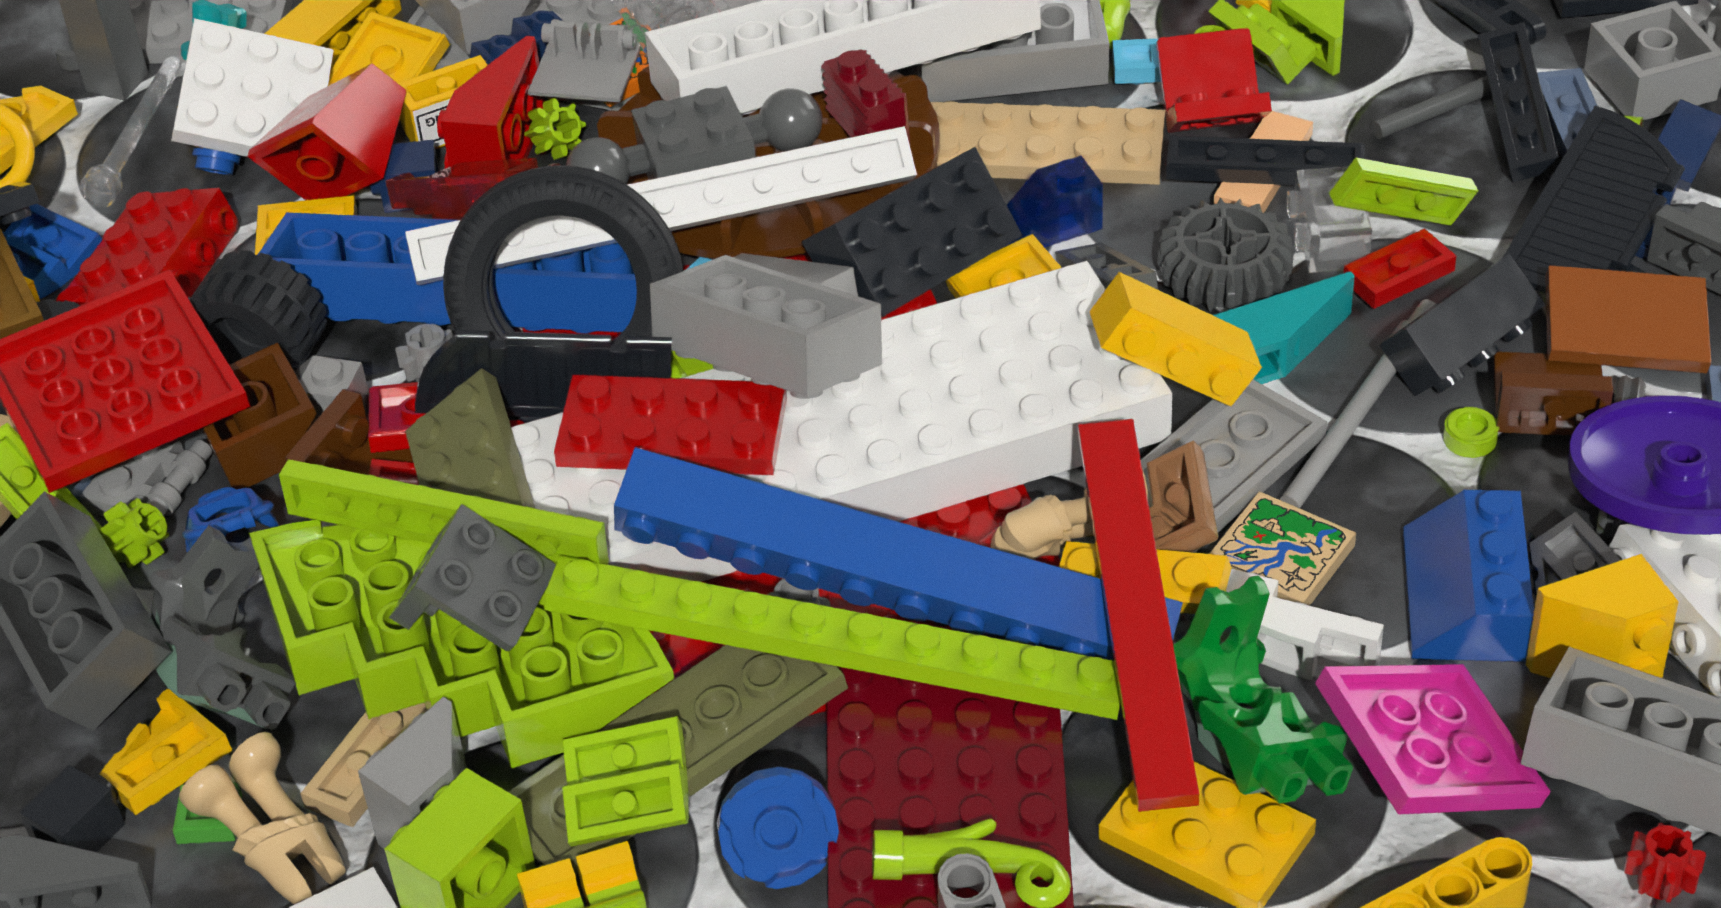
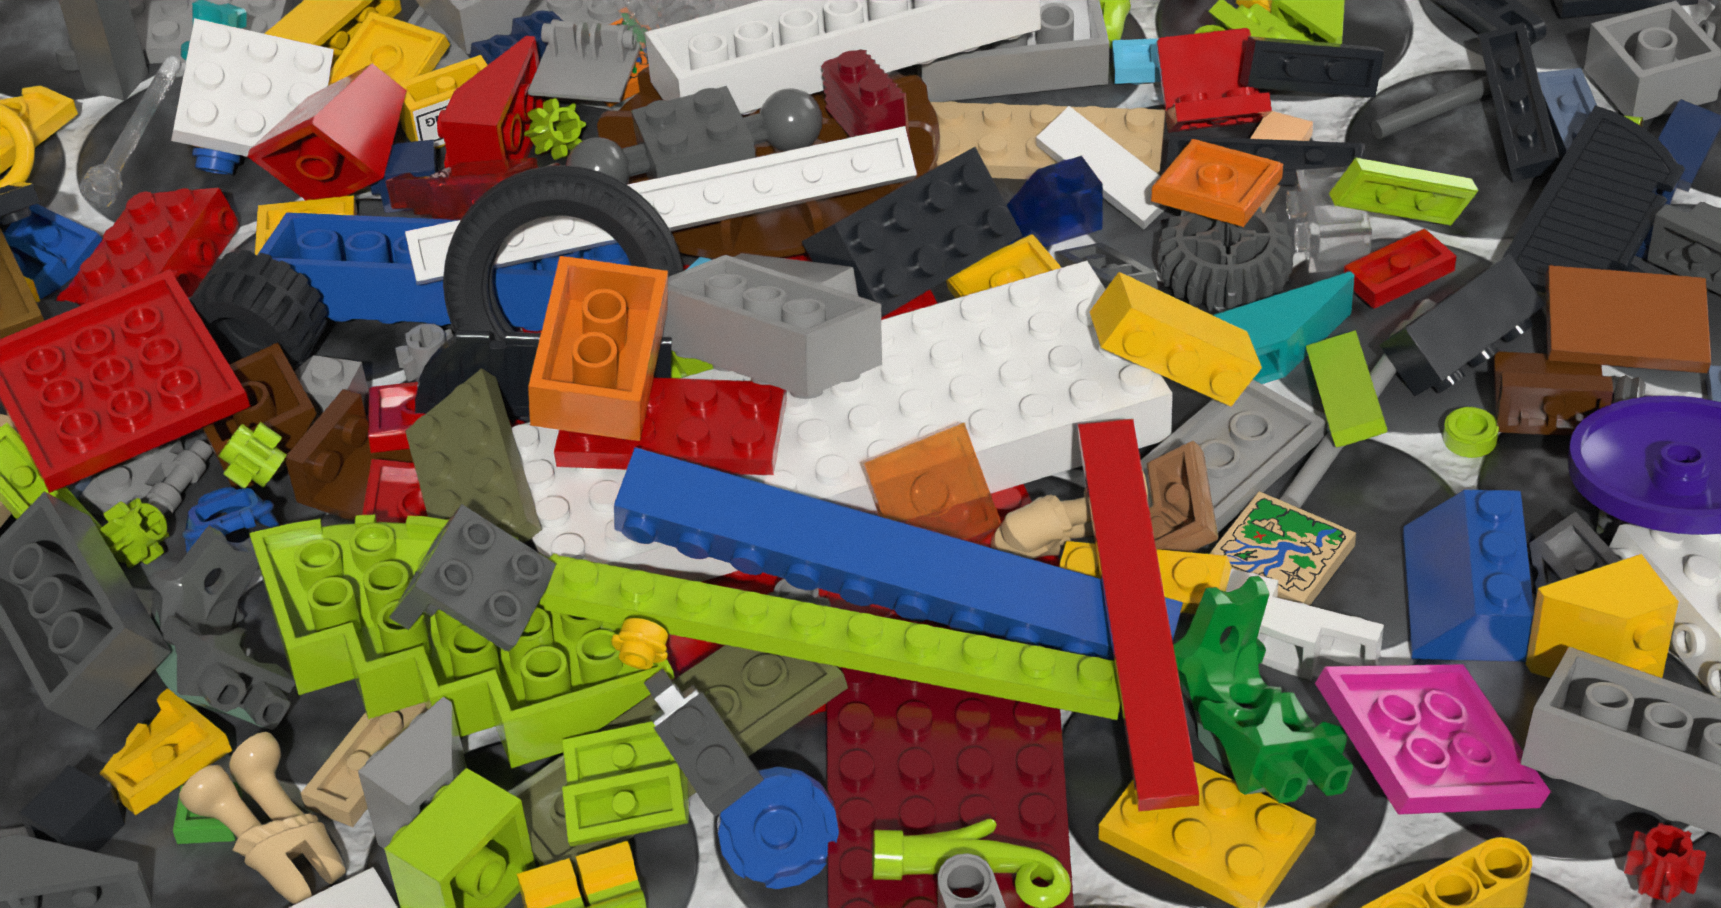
lime plate [279,459,609,565] -> none
none -> lime gear [218,422,287,489]
none -> orange brick [528,256,668,441]
none -> yellow plate [611,618,668,669]
none -> dark grey hinge [644,669,764,817]
none -> clear orange tile [859,422,1002,540]
none -> white tile [1036,106,1168,229]
none -> orange tile [1151,139,1283,227]
none -> black plate [1240,36,1385,97]
none -> lime tile [1306,330,1388,448]

